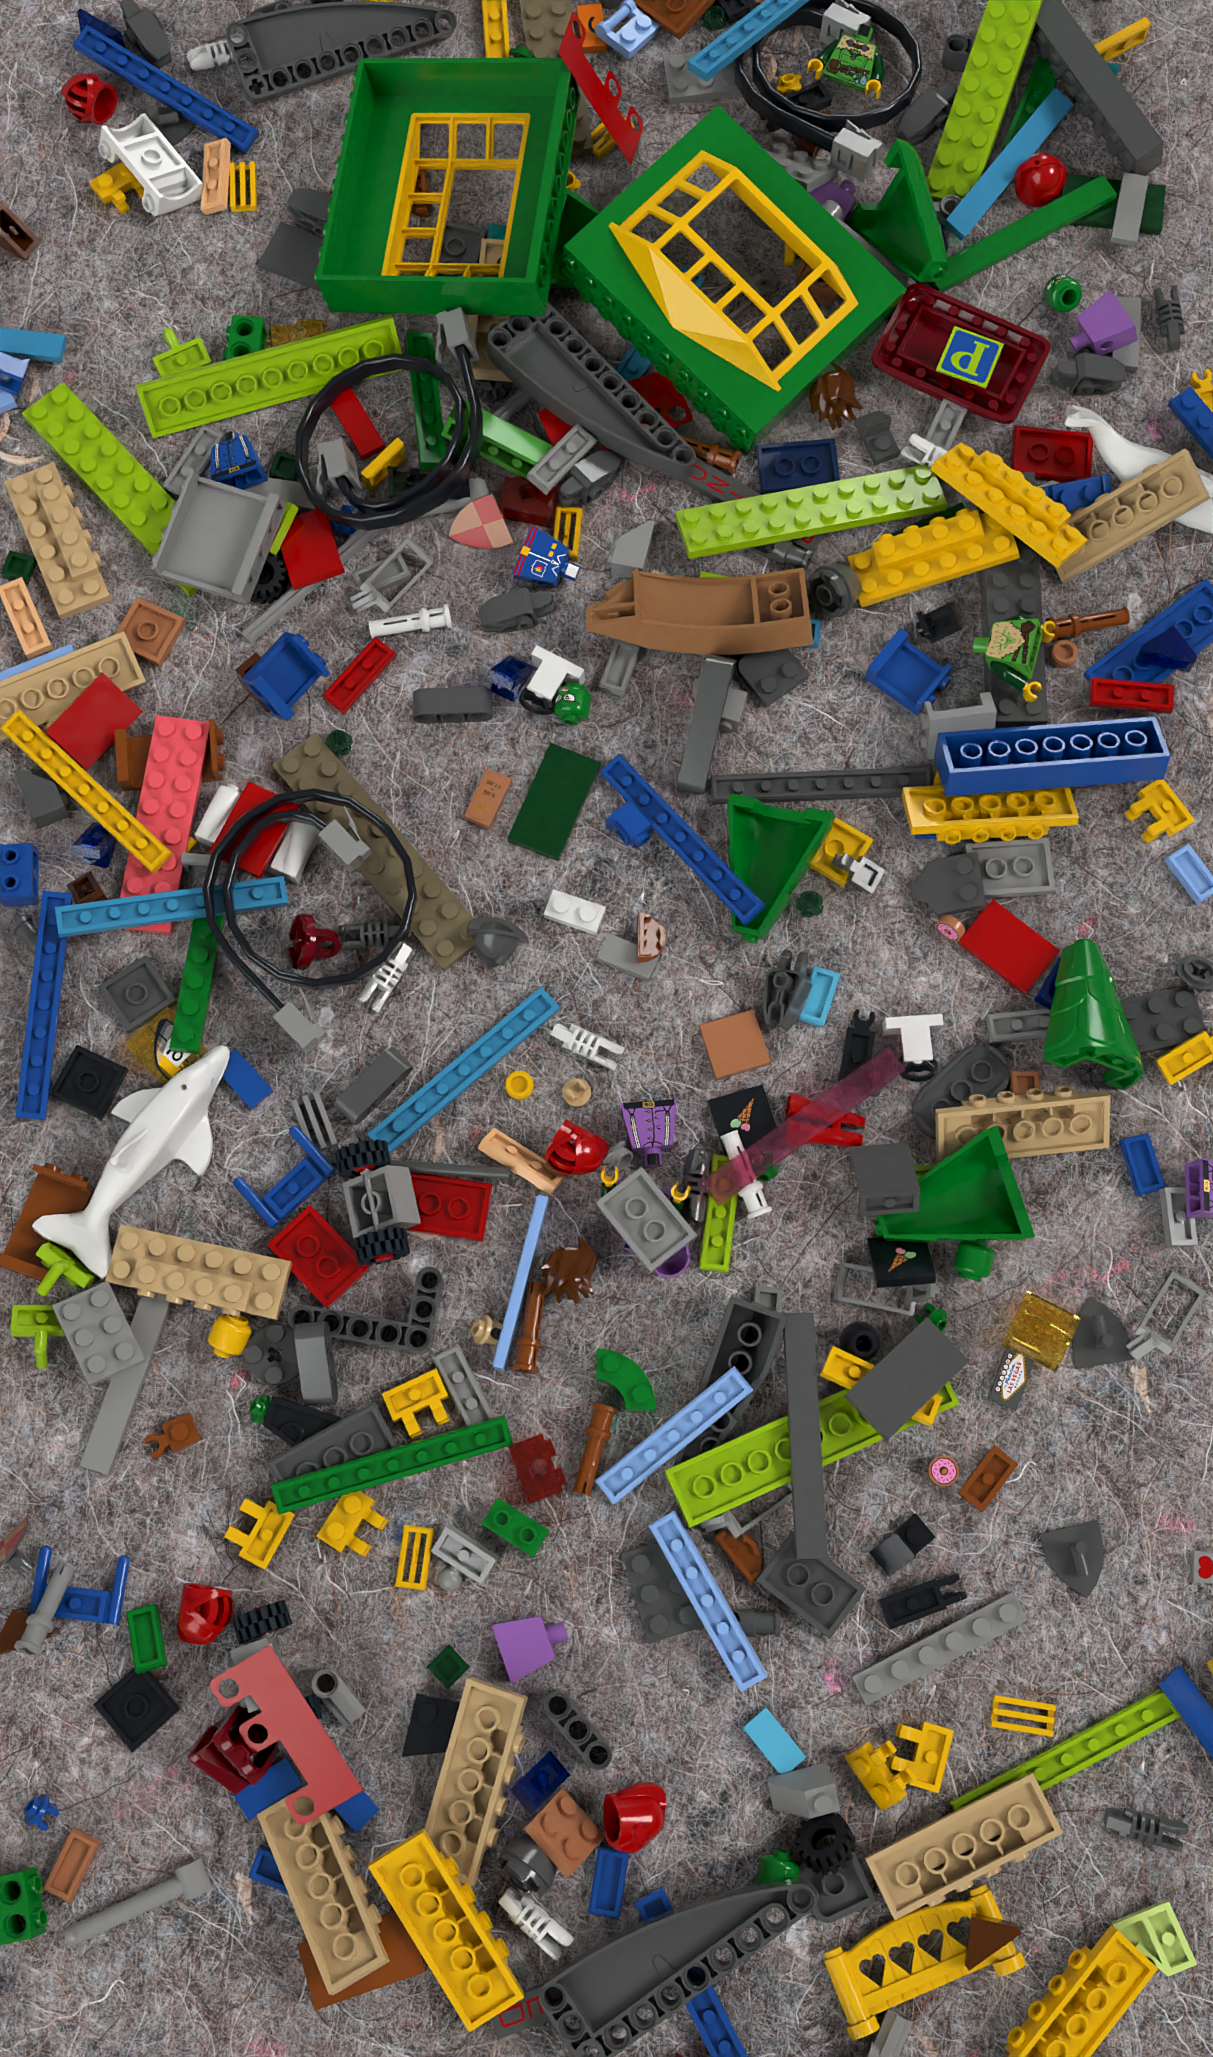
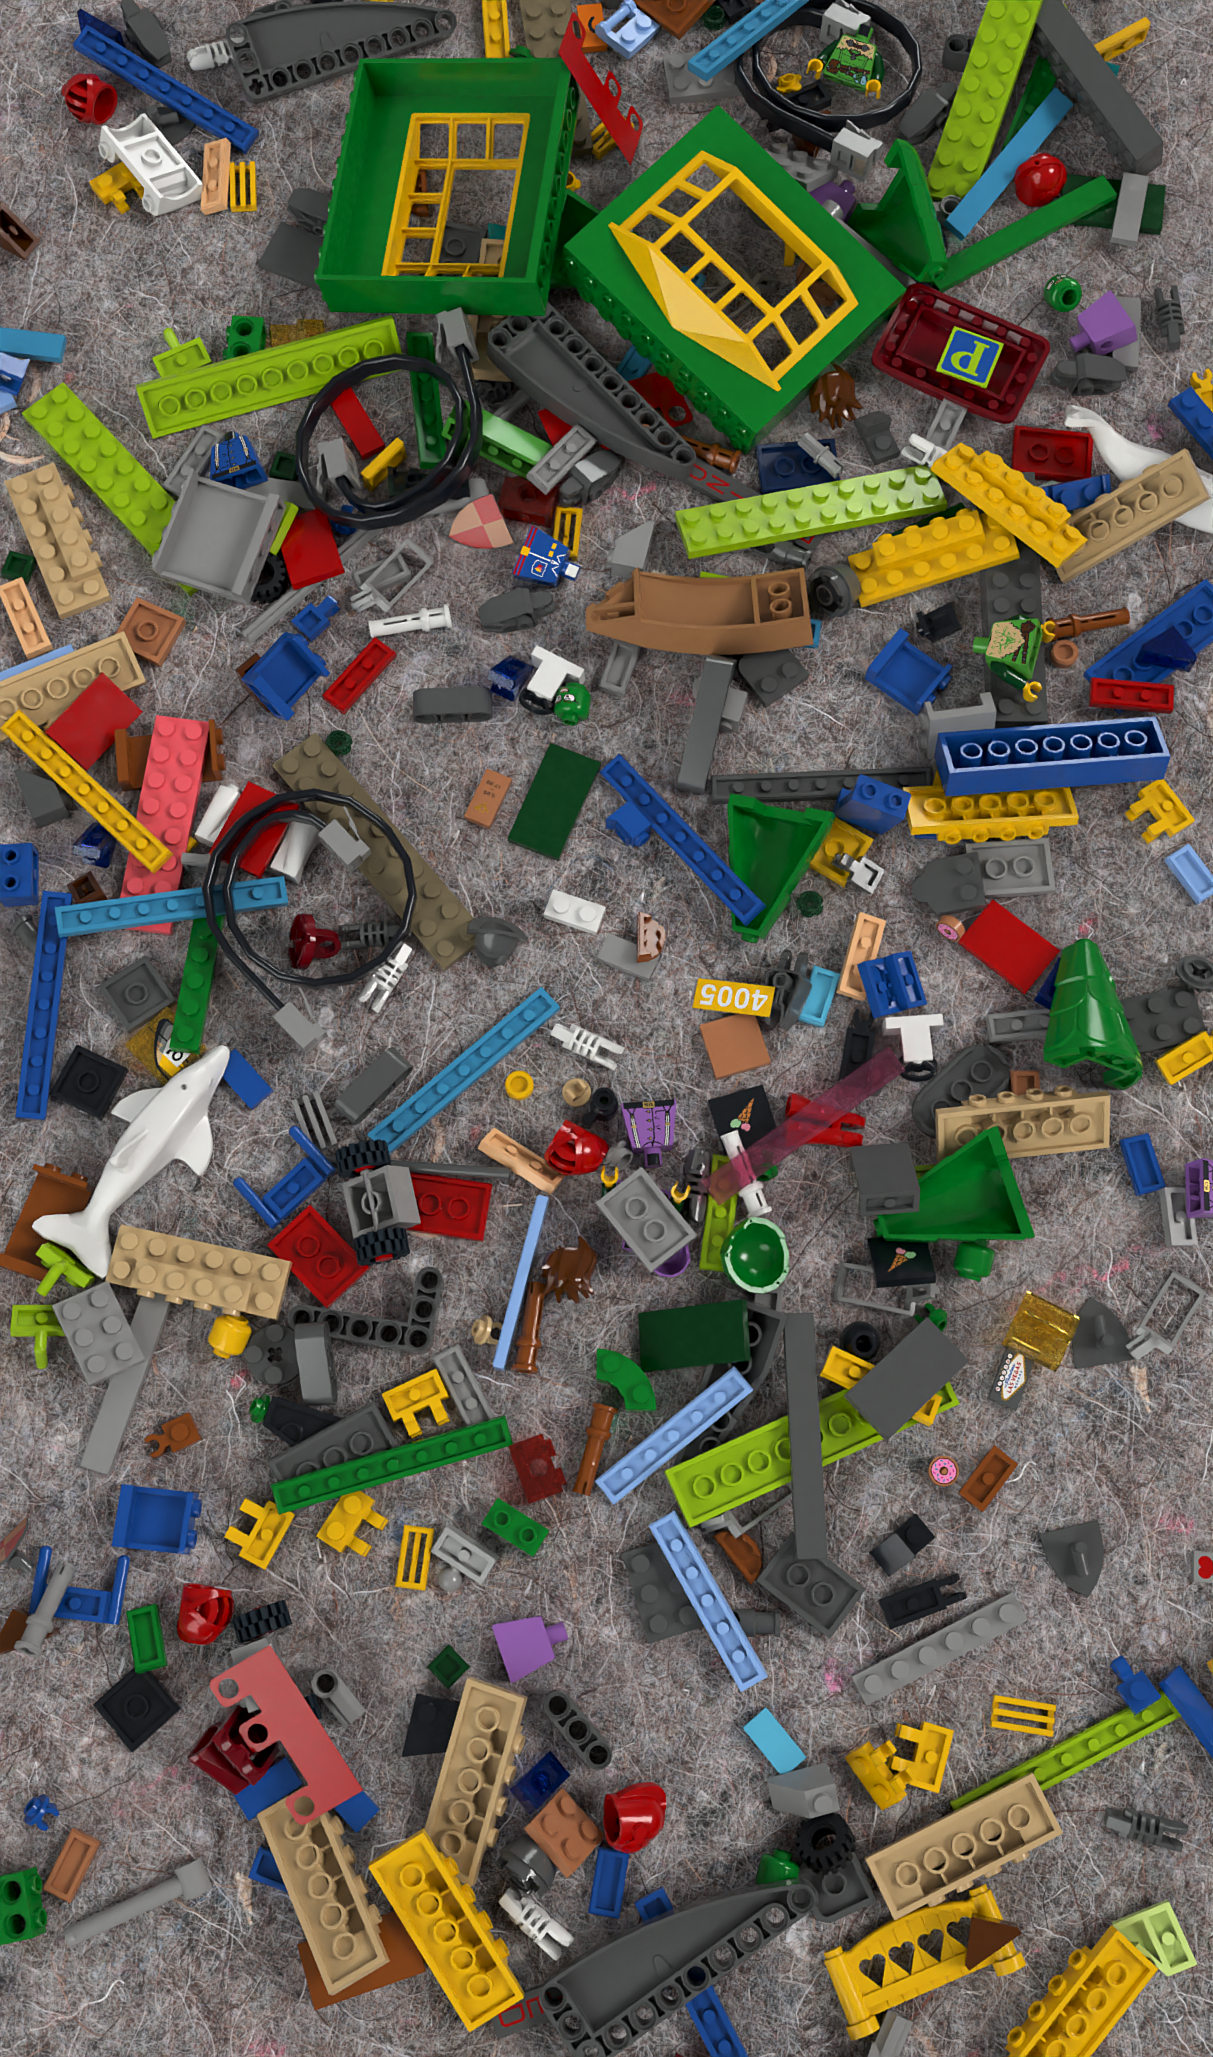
none -> blue panel [112,1484,202,1555]
none -> blue plate [291,595,340,642]
none -> black piece [582,1087,618,1129]
none -> dark green tile [638,1299,751,1373]
none -> yellow sticker [692,978,775,1017]
none -> green cylinder [719,1217,790,1294]
none -> light grey axle [798,433,846,479]
none -> blue panel [832,774,911,835]
none -> light nougat plate [836,912,886,1001]
none -> blue slope [857,950,927,1019]
none -> blue plate [1110,1655,1161,1716]

